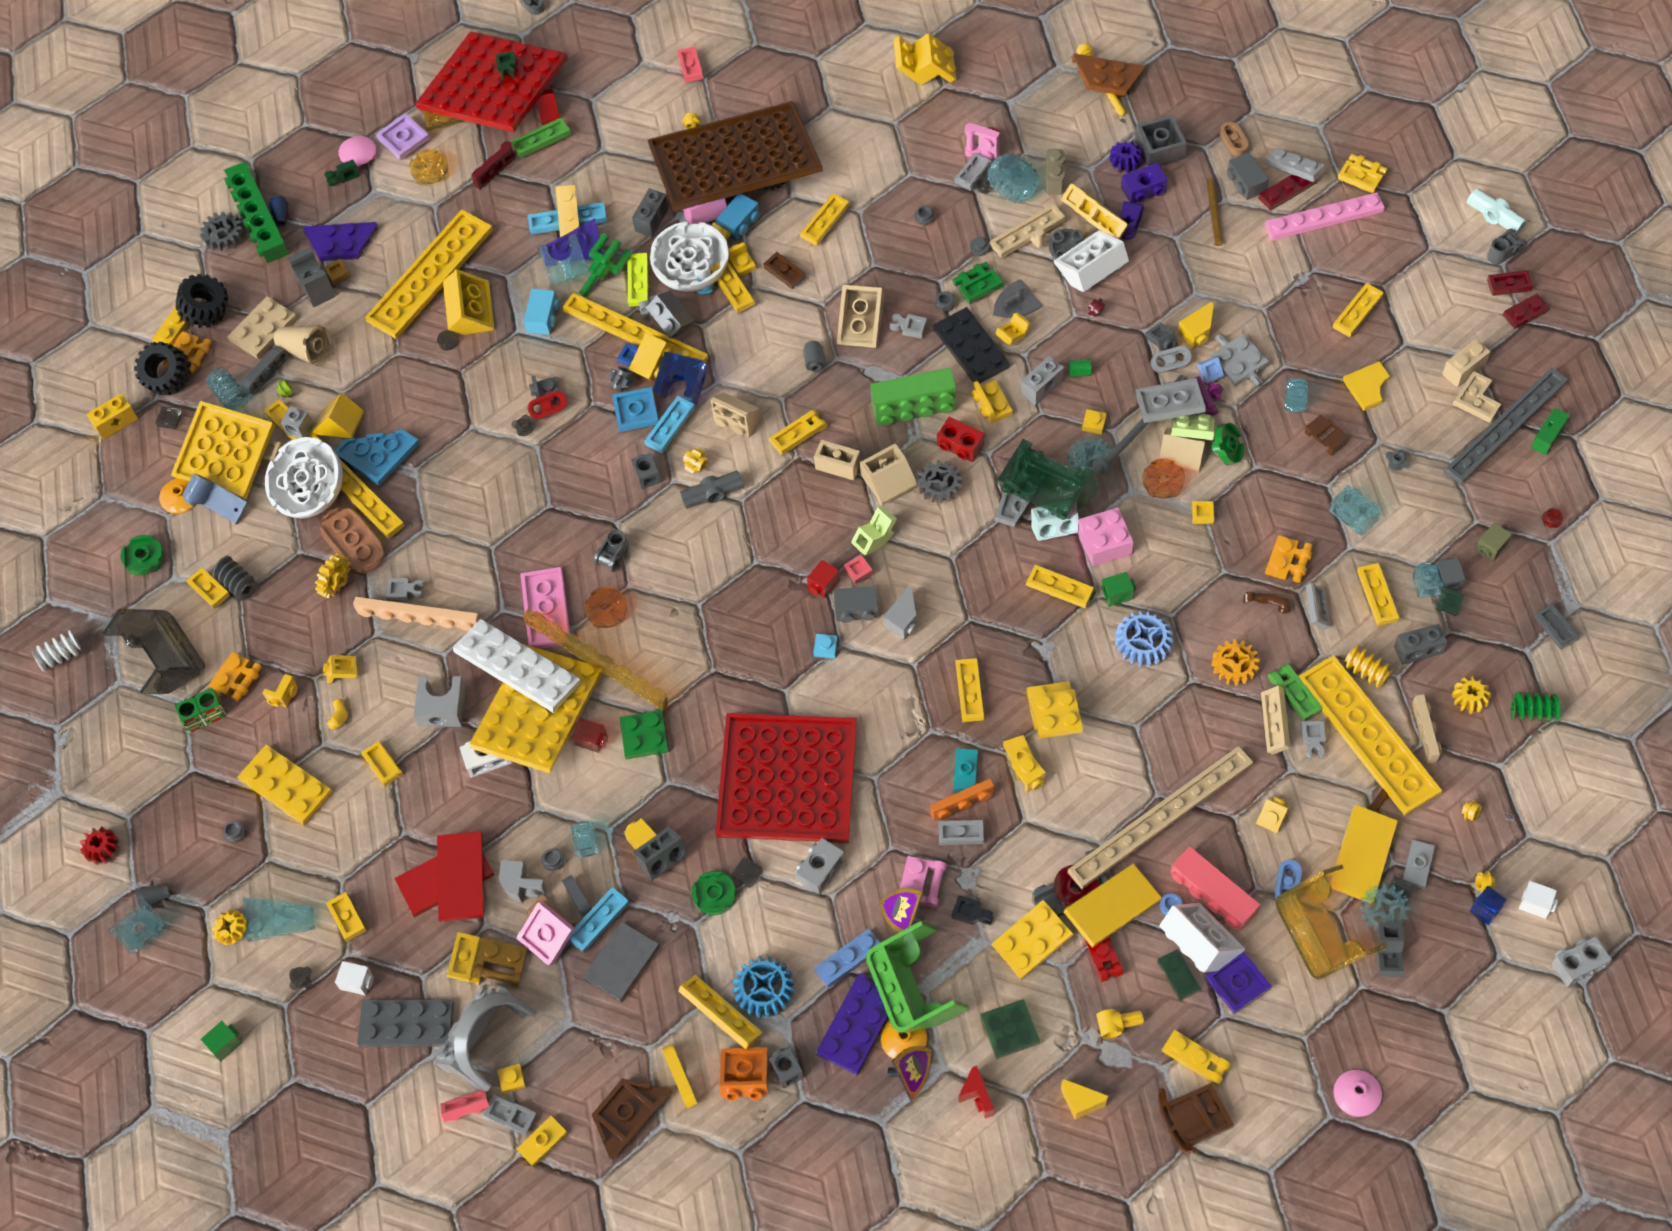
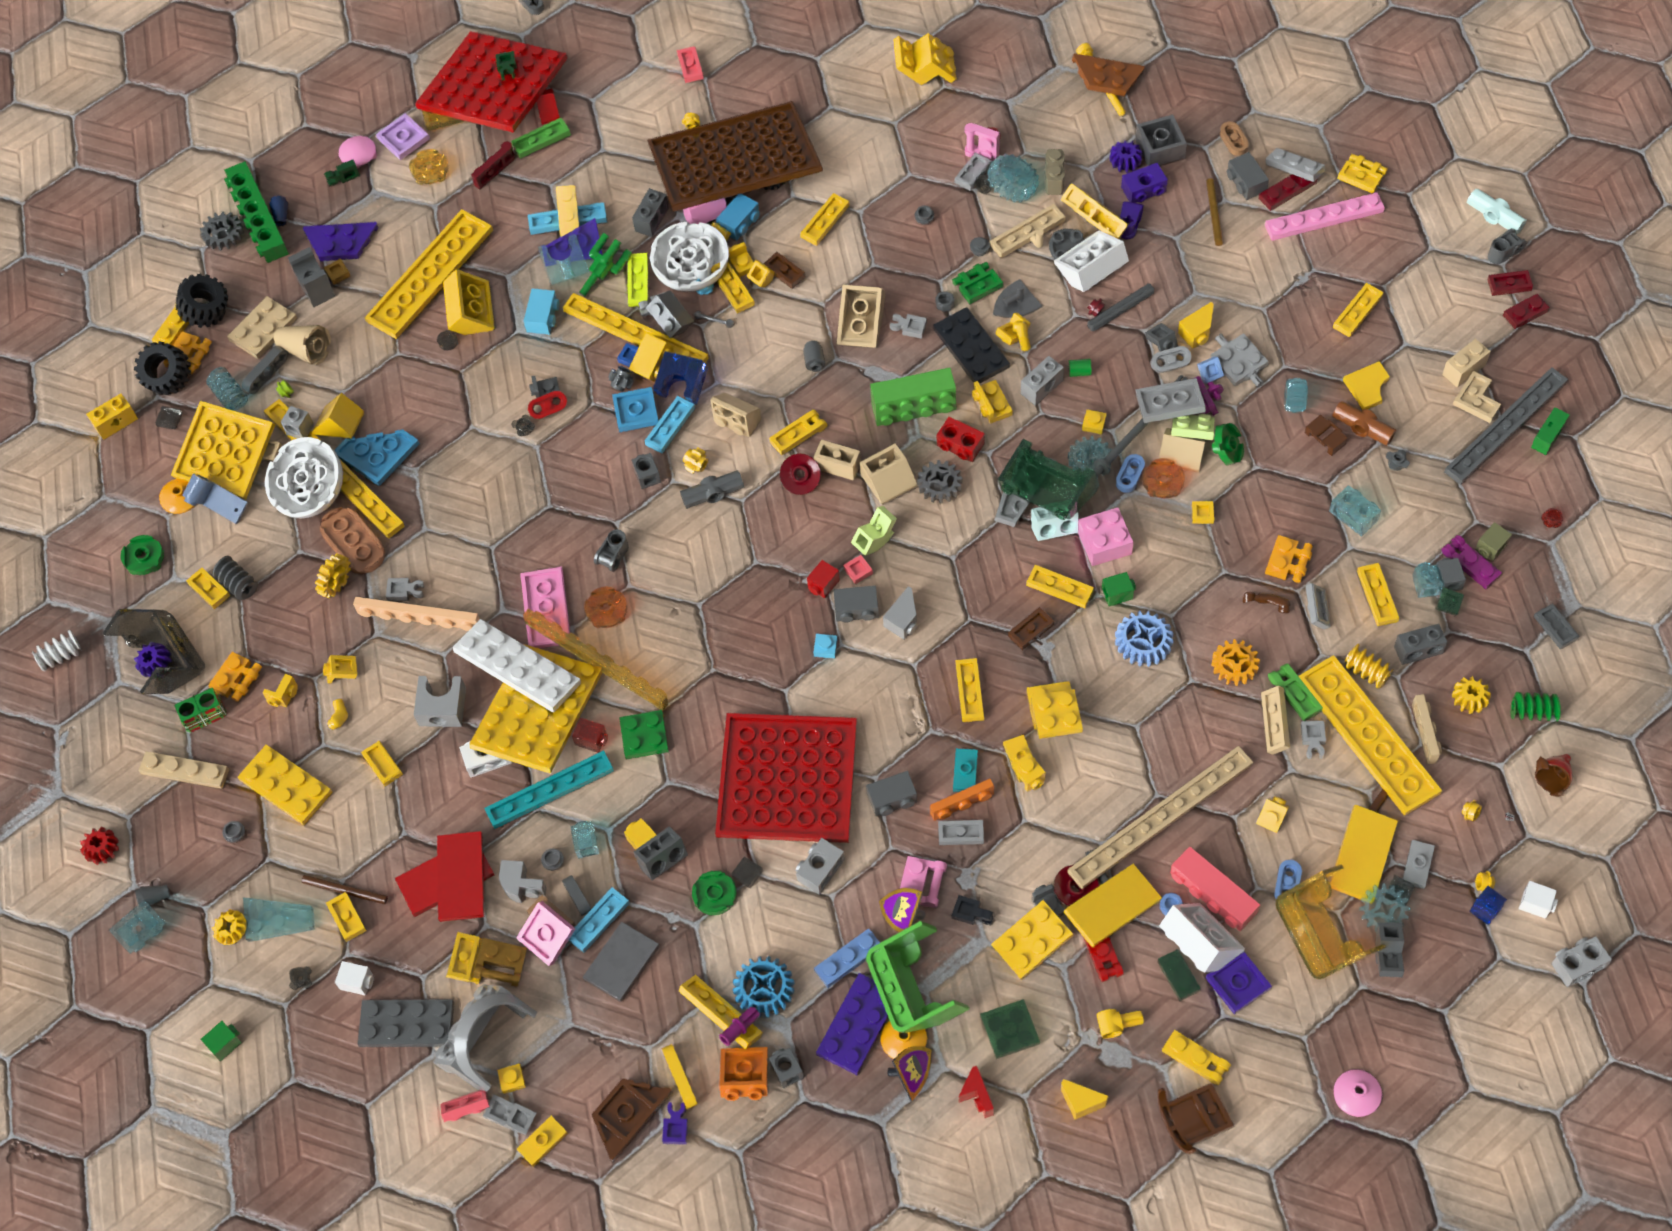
none -> dark purple gear [134,642,173,679]
none -> tan plate [138,751,229,789]
none -> reddish brown bar [302,875,388,904]
none -> teal plate [484,750,614,829]
none -> dark purple plate [662,1102,688,1144]
none -> flat silver hinge [694,311,734,328]
none -> magenta axle [719,1007,760,1046]
none -> yellow brick [746,260,775,287]
none -> dark red dish [780,453,821,495]
none -> dark grey brick [866,771,917,816]
none -> reddish brown plate [1008,607,1054,650]
none -> yellow arm [1013,321,1031,351]
none -> dark grey axle [1087,283,1154,332]
none -> medium blue plate [1116,454,1145,493]
none -> dark orange piece [1332,401,1396,446]
none -> magenta plate [1441,535,1502,589]
none -> reddish brown hat [1535,754,1573,797]

